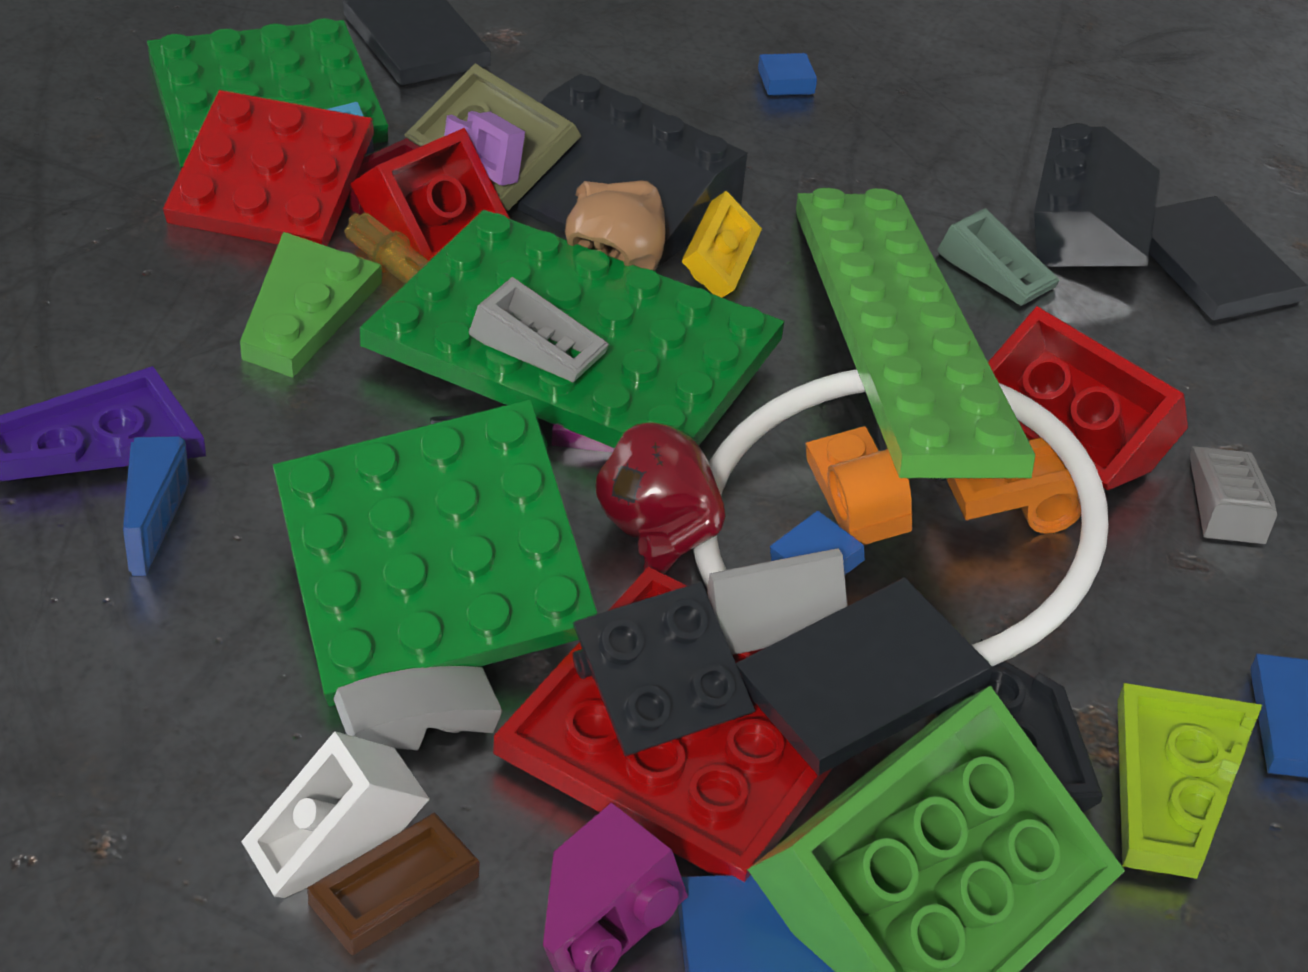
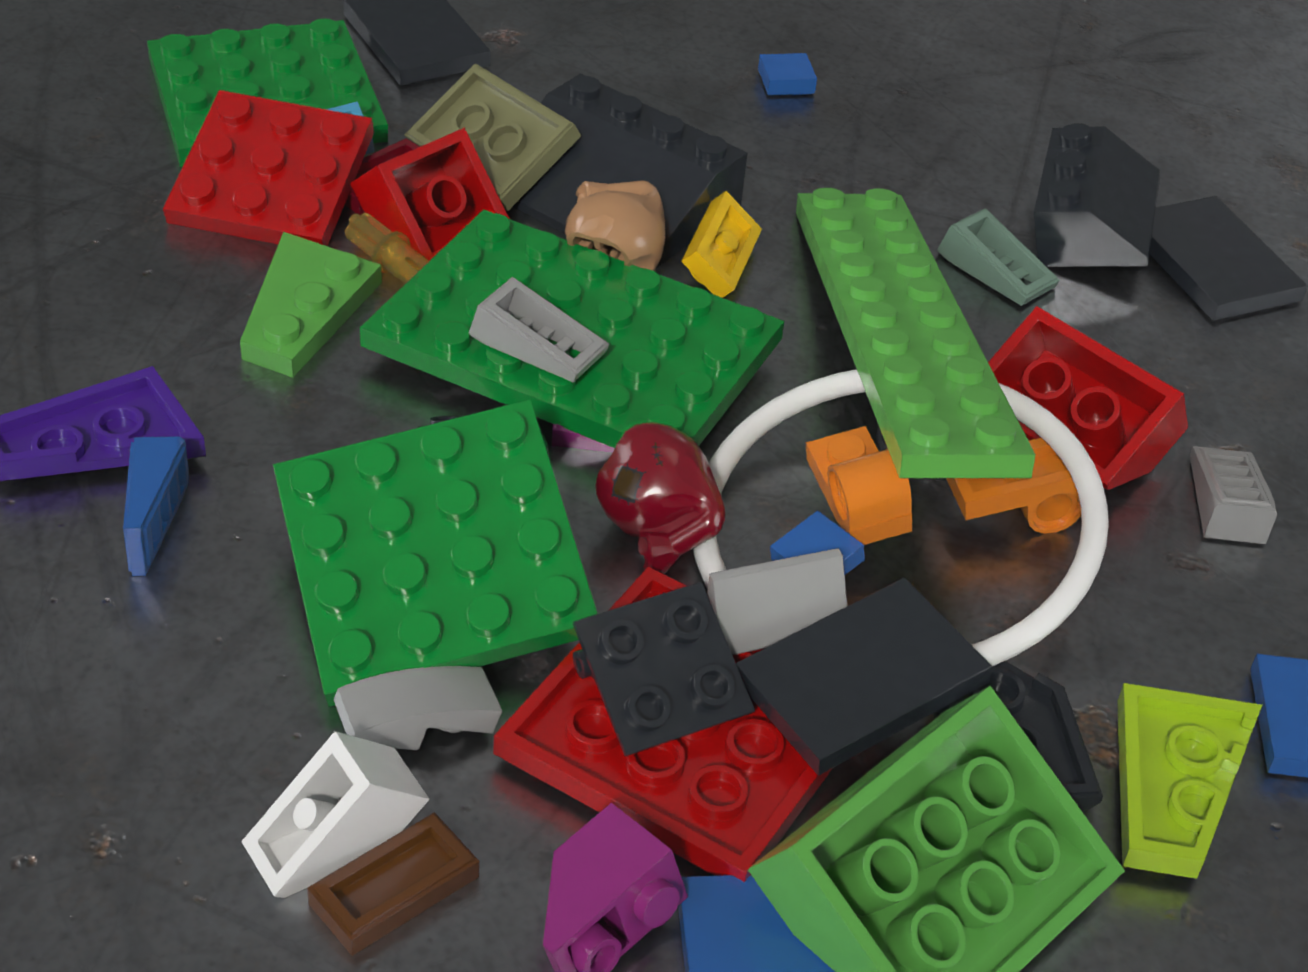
medium lavender plate [444,111,525,186] -> none

